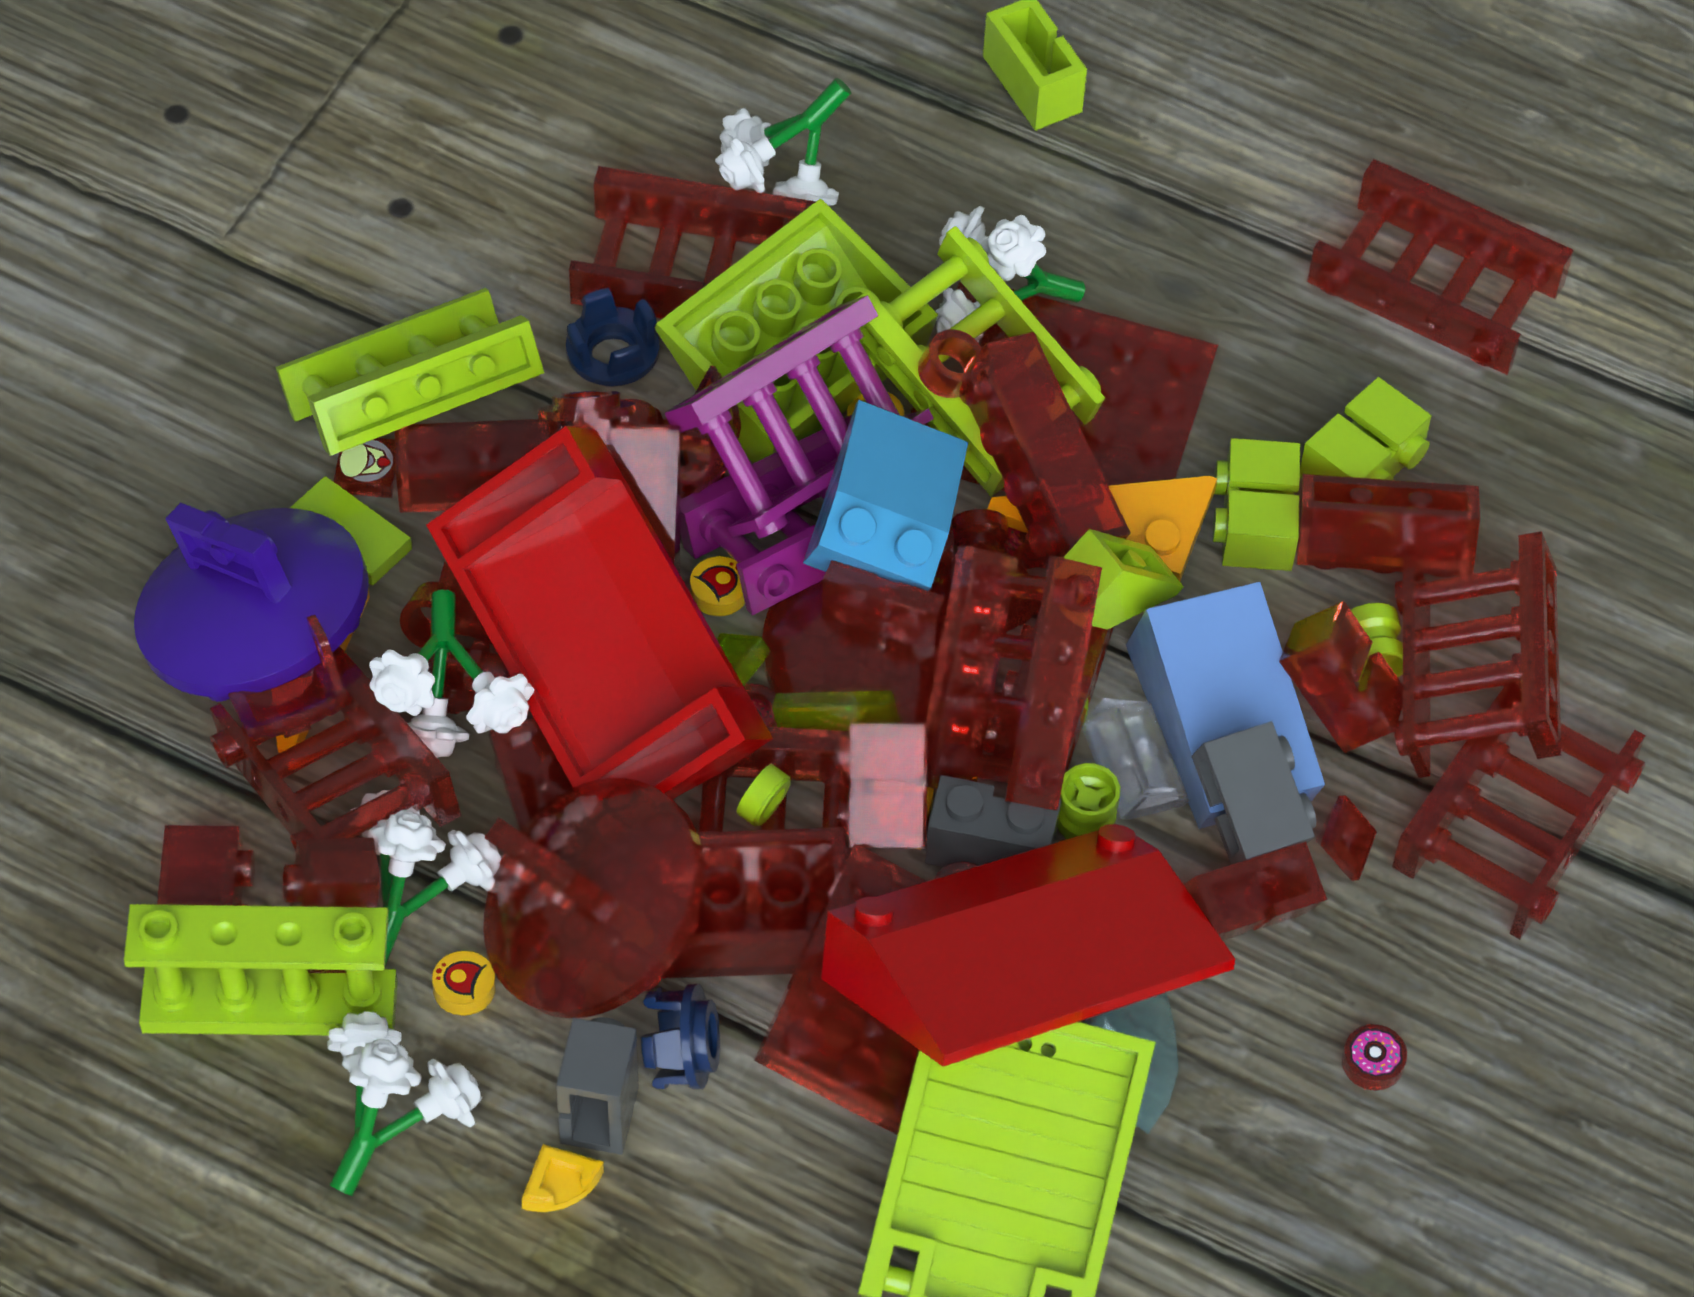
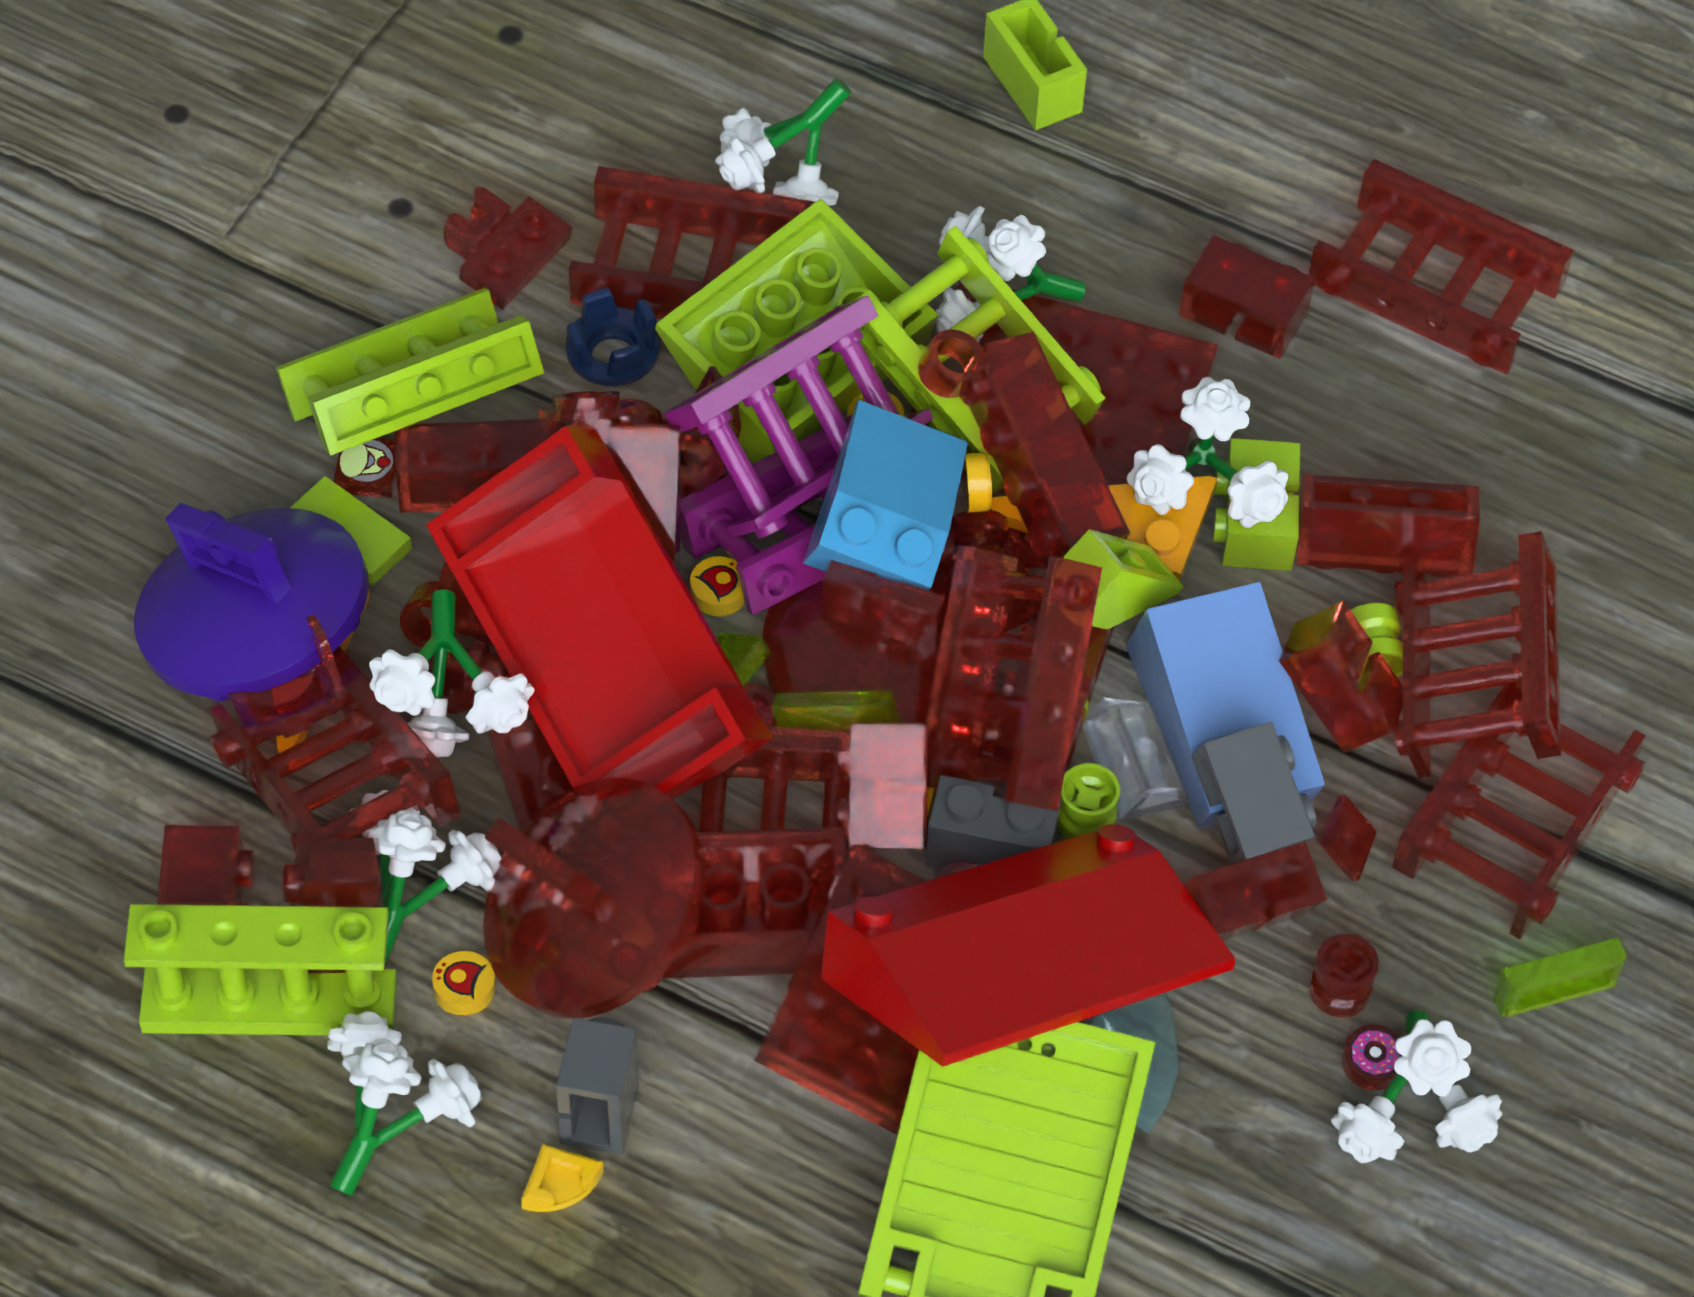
dark blue piece [641,984,720,1089] -> none
lime tile [736,764,791,827] -> none
lime piece [1300,377,1432,516] -> none
none -> clear red plate [443,187,573,310]
none -> yellow tile [963,452,992,513]
none -> white plant [1127,377,1289,528]
none -> clear red piece [1179,235,1315,359]
none -> clear red wheel [1309,933,1379,1018]
none -> white plant [1331,1010,1502,1163]
none -> clear neon green tile [1493,937,1627,1017]

